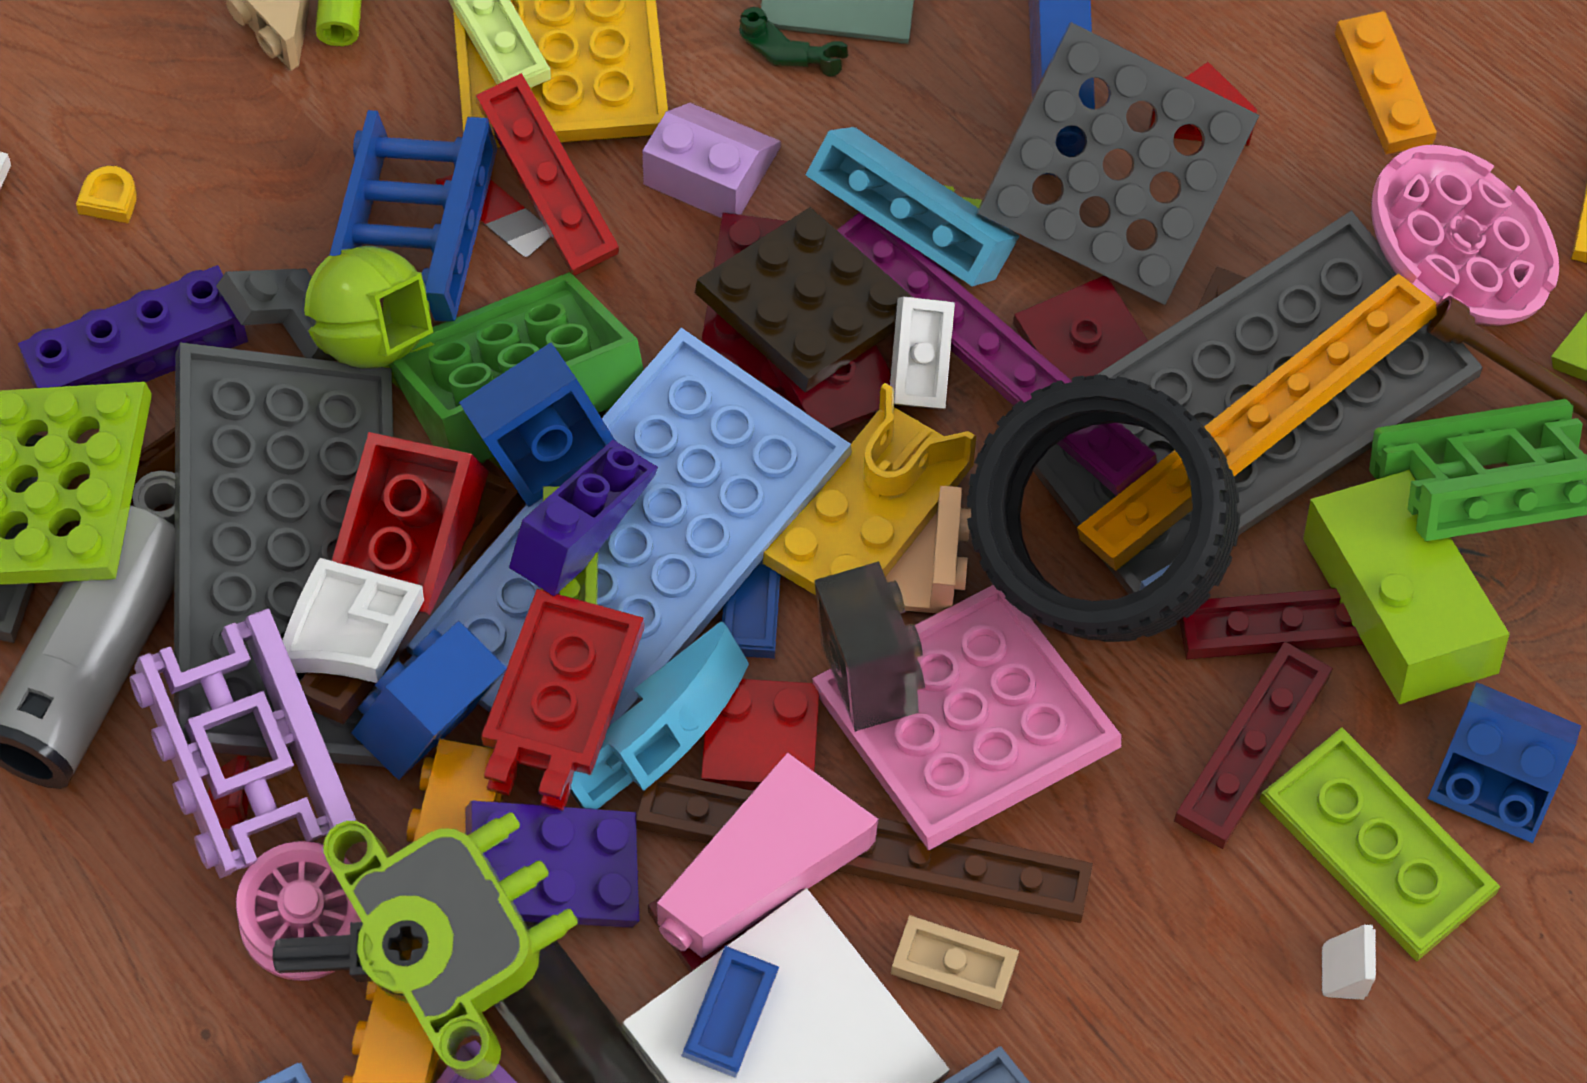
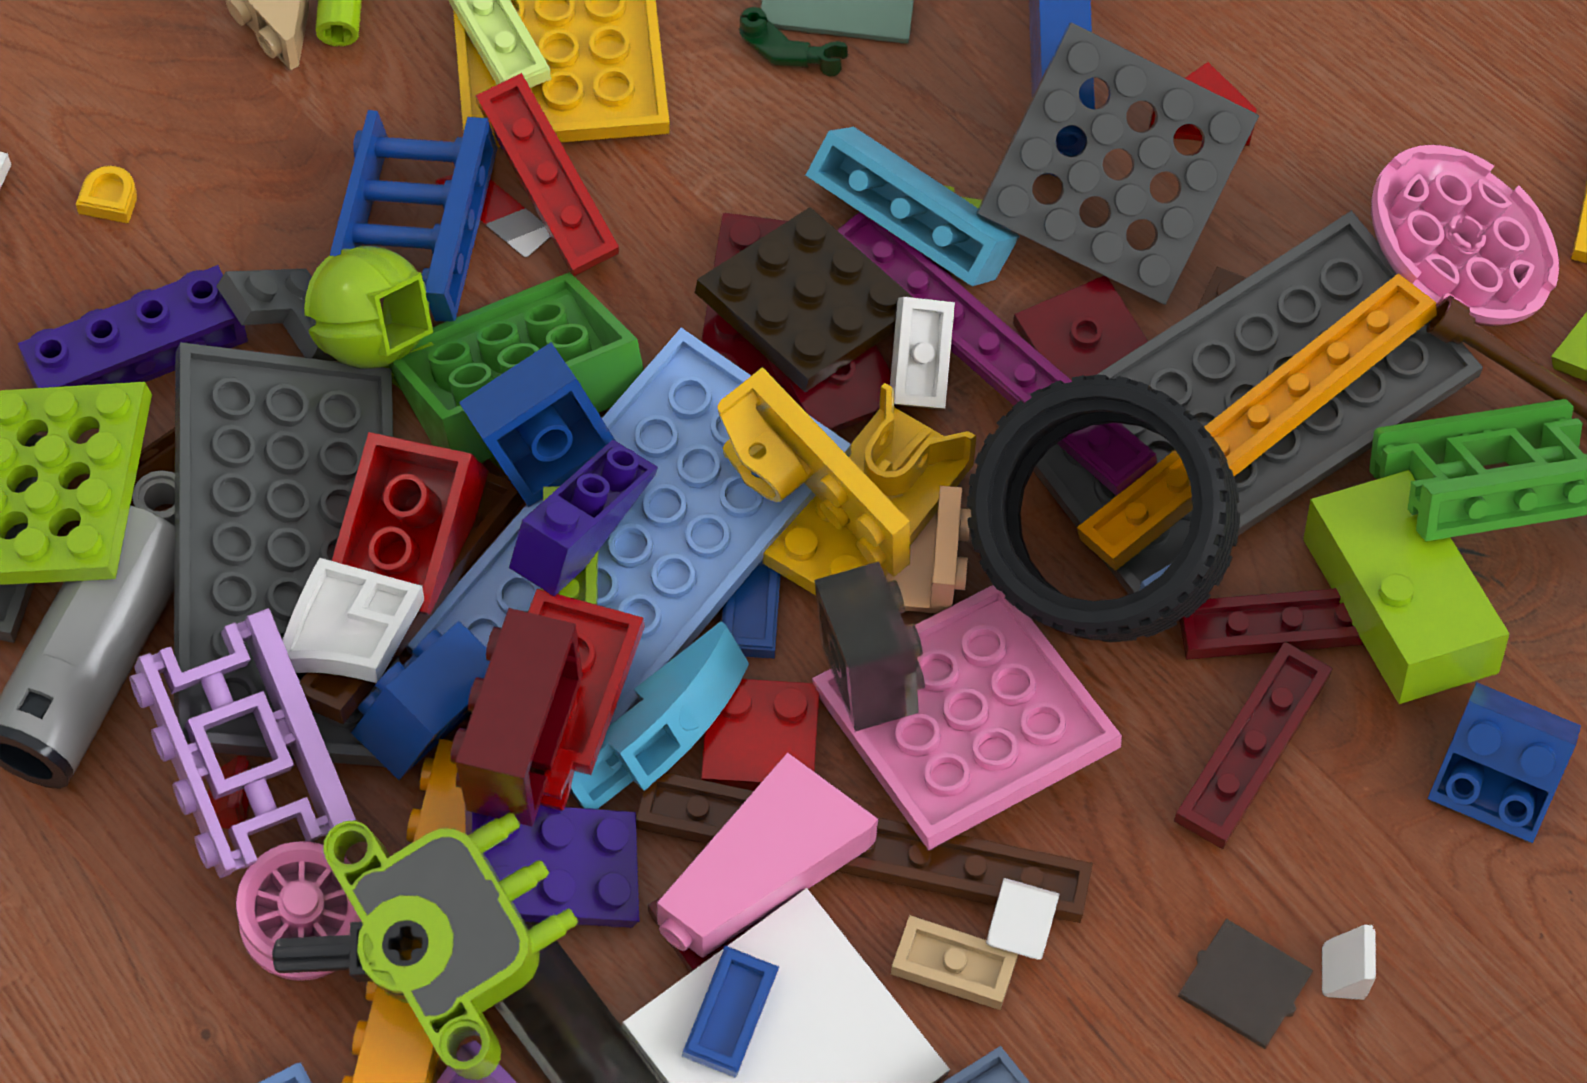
lavender slope [643,103,781,218] -> none
lime tile [1259,727,1500,962] -> none
light orange plate [1335,11,1437,155] -> none
none -> dark red piece [450,608,583,827]
none -> yellow plate [717,367,910,577]
none -> white slope [986,878,1059,960]
none -> clear smoke piece [1178,919,1313,1049]

